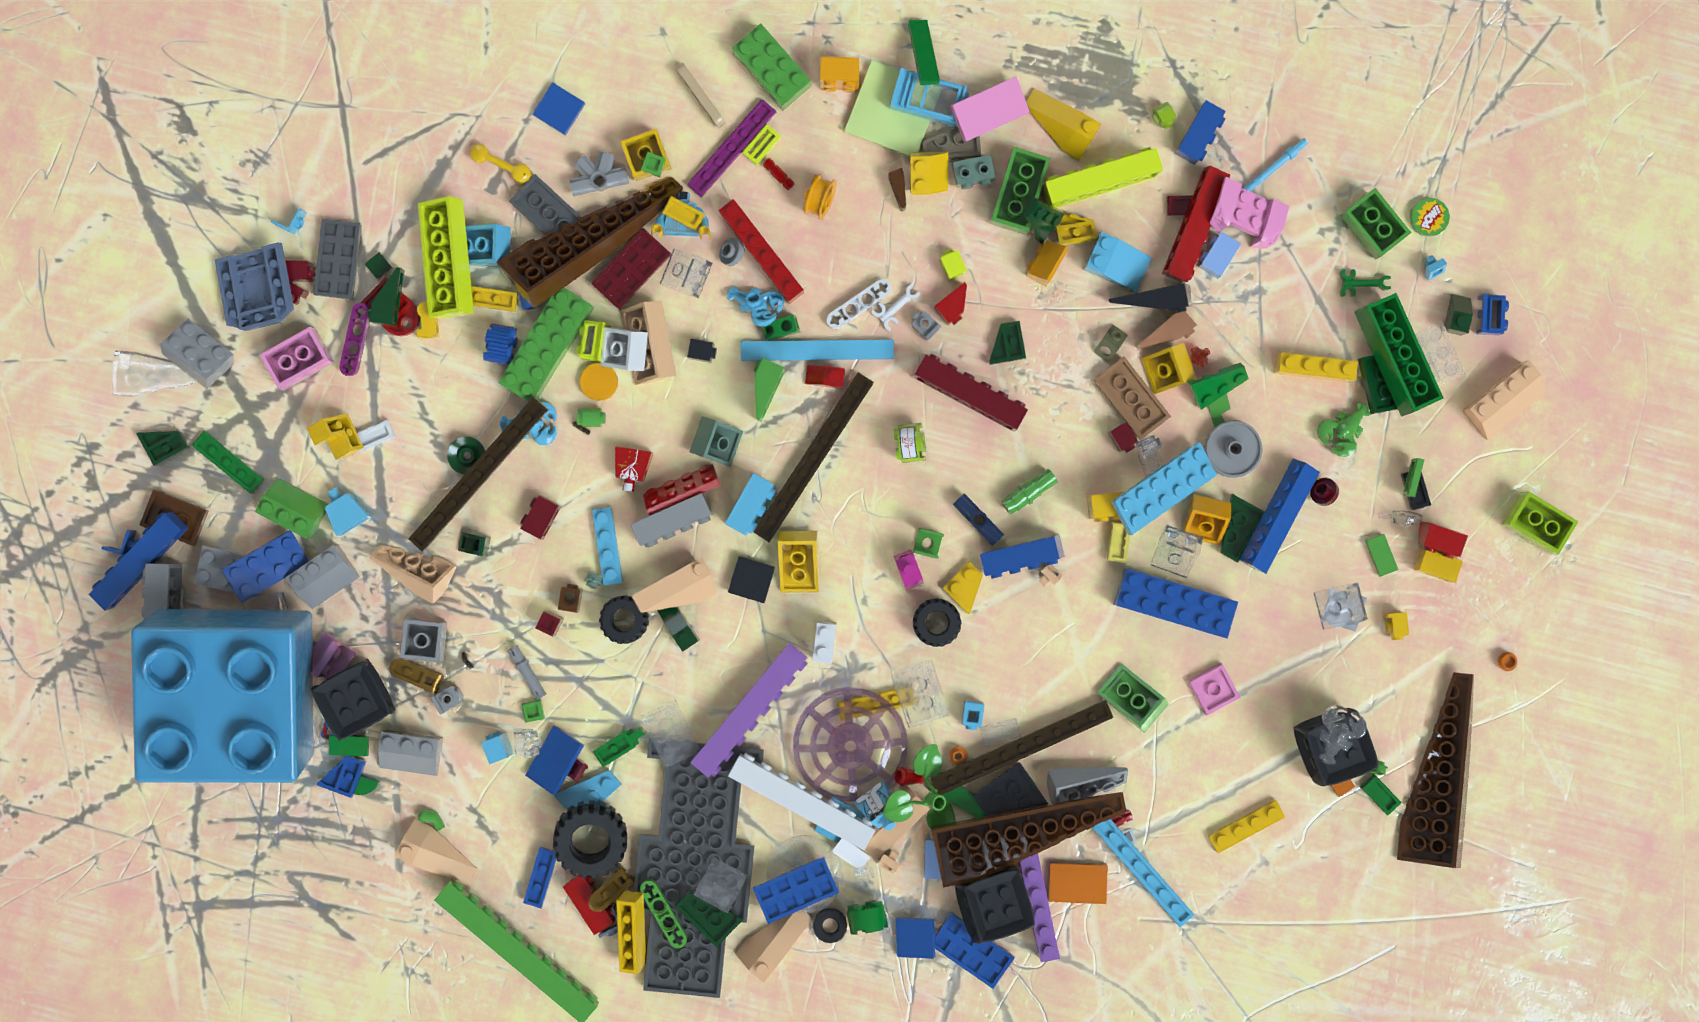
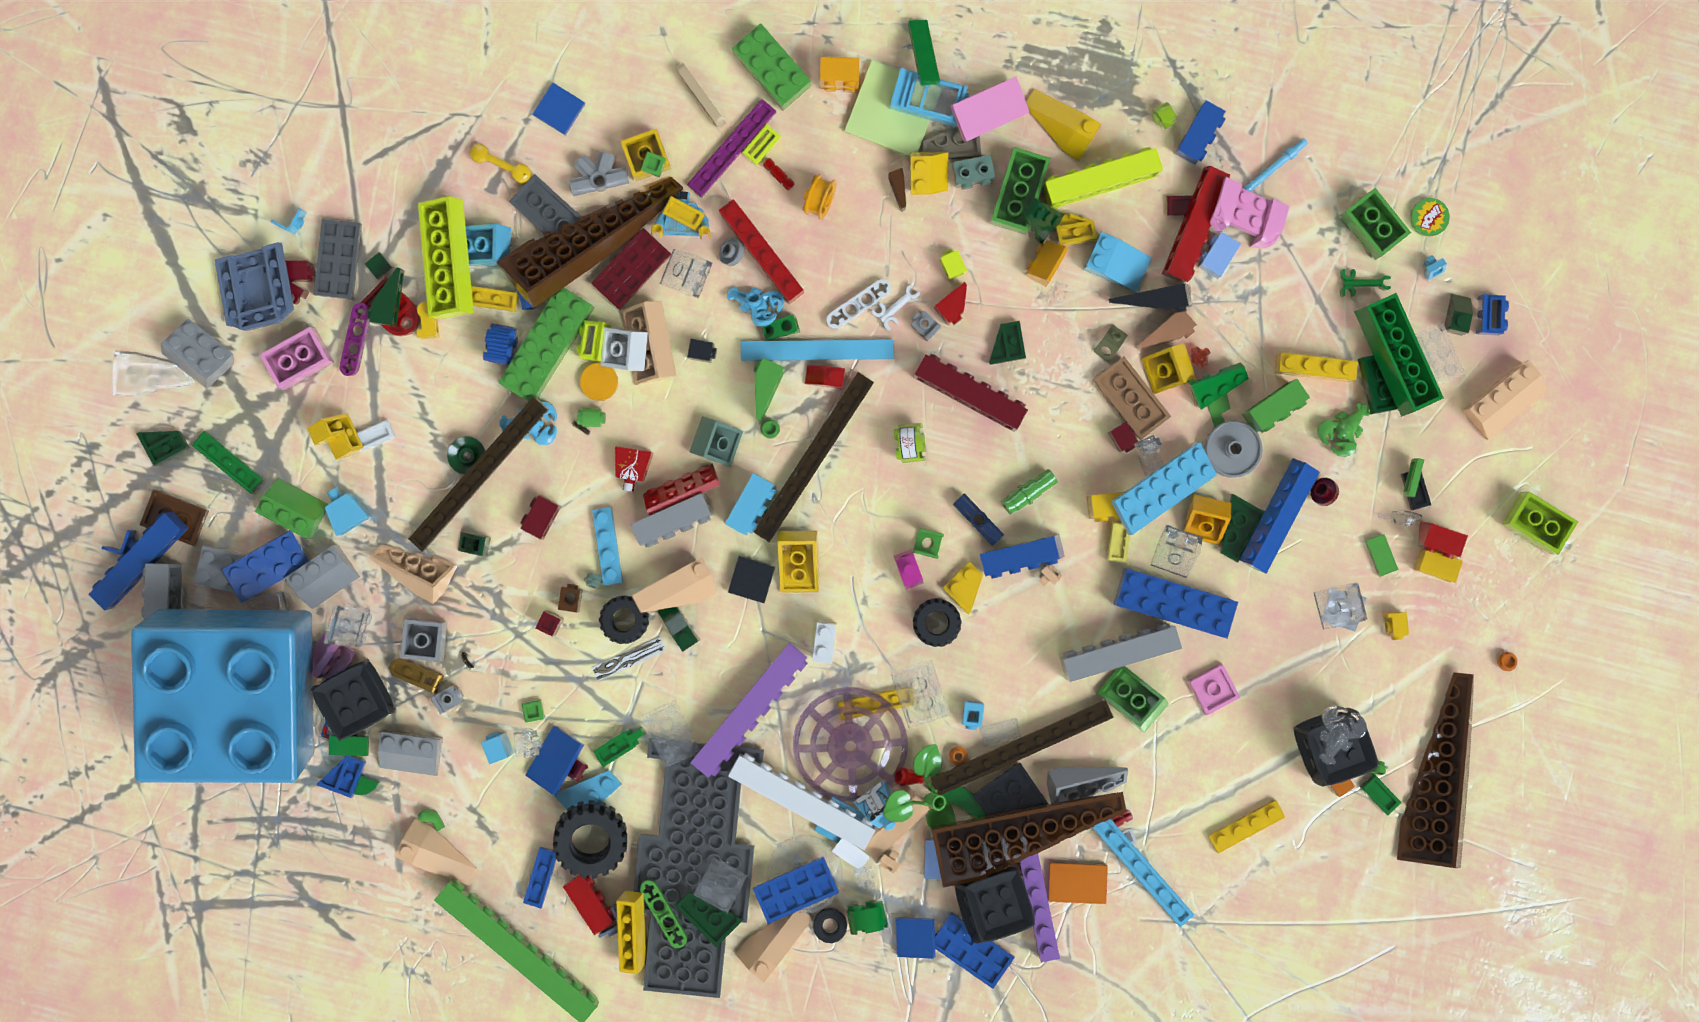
light grey pin [507,645,547,700] -> none
pearl gold plate [588,866,635,912] -> none
none -> clear slope [324,603,372,647]
none -> sticker [592,637,666,681]
none -> bright green plate [761,419,780,439]
none -> light grey brick [1059,622,1182,682]
none -> bright green brick [1242,379,1310,433]

